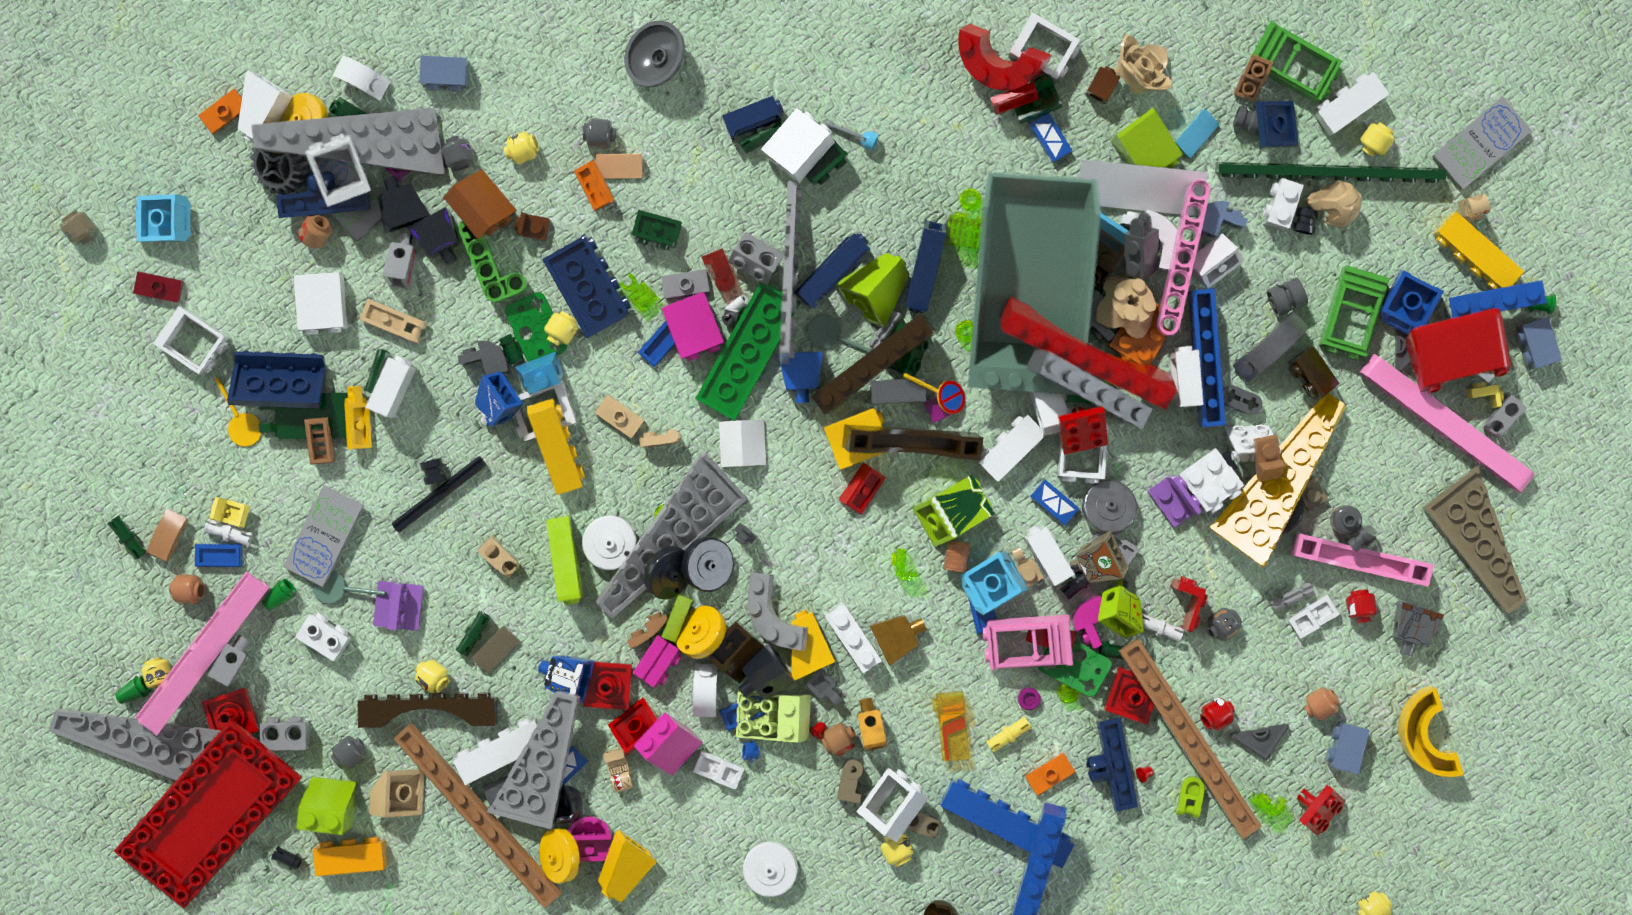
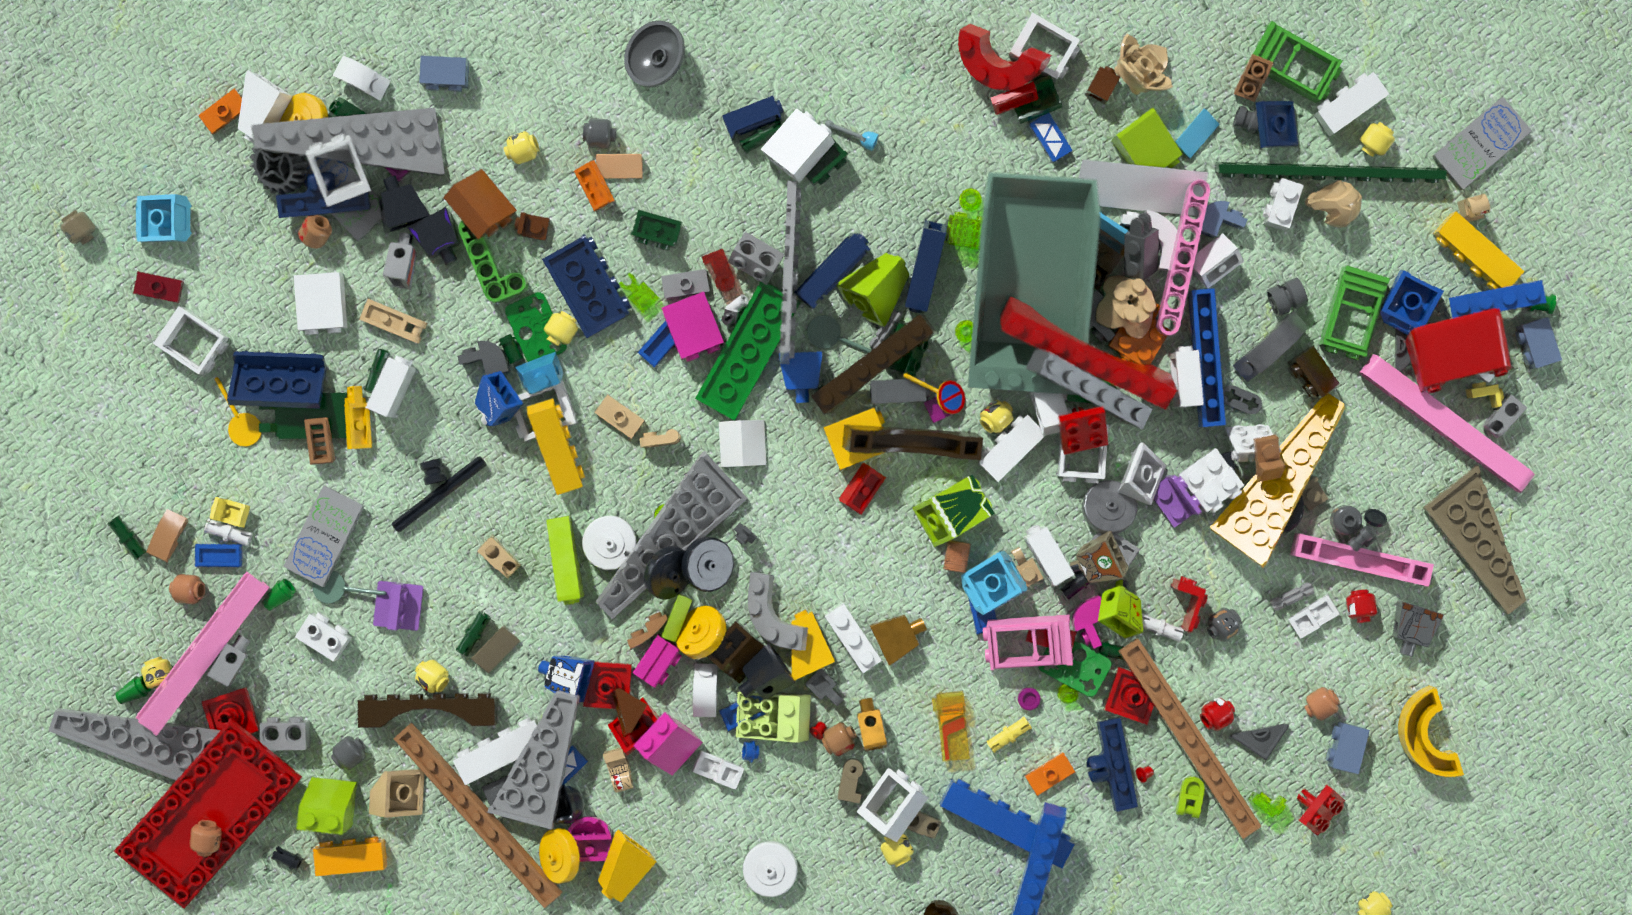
dark grey head [441,136,474,171] -> none
clear neon green bracket [891,548,918,581] -> none
blue tile [1030,479,1080,526] -> none
black wheel [1292,207,1320,235] -> none
none -> nougat head [190,820,221,856]
none -> reddish brown slope [612,688,647,737]
none -> light yellow head [979,400,1013,433]
none -> white slope [1118,443,1166,505]
none -> black piece [1364,509,1387,527]

